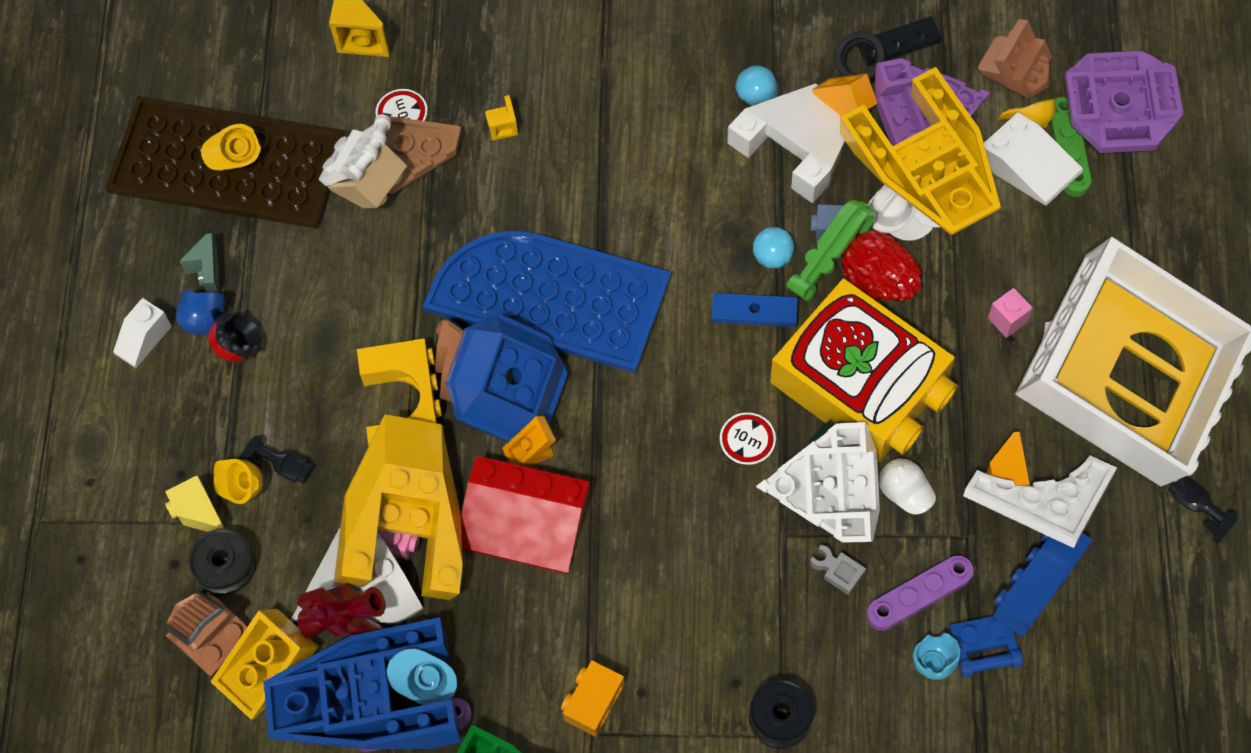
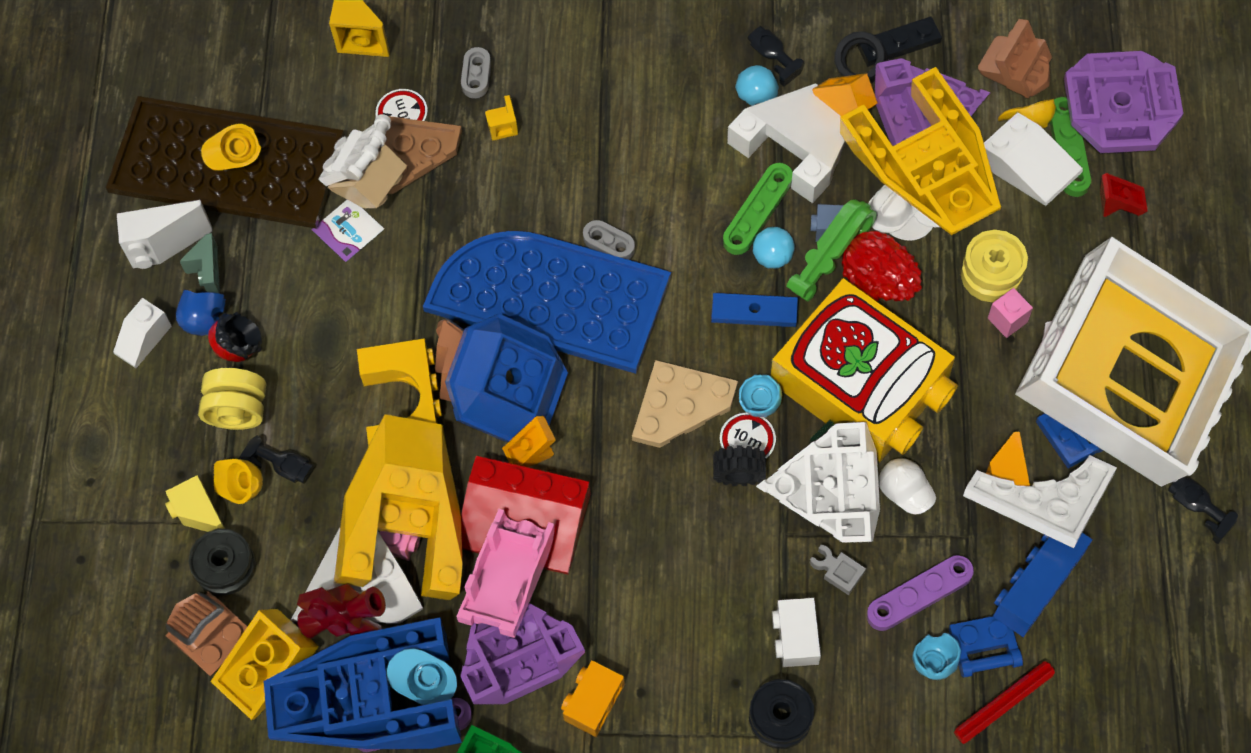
none -> white slope [117,200,212,269]
none -> light yellow wheel [198,368,266,430]
none -> sticker [311,200,384,262]
none -> bright pink piece [456,509,554,638]
none -> light grey plate [461,47,491,98]
none -> medium lavender wedge [461,603,585,704]
none -> light grey plate [583,220,635,260]
none -> tan plate [632,360,738,448]
none -> black tyre [713,445,766,486]
none -> bright green plate [723,163,793,255]
none -> medium azure hair [739,375,782,418]
none -> black piece [748,26,804,87]
none -> white brick [772,598,820,667]
none -> red axle [954,661,1055,744]
none -> light yellow wheel [961,230,1028,303]
none -> blue plate [1036,414,1104,469]
none -> red slope [1100,173,1148,217]

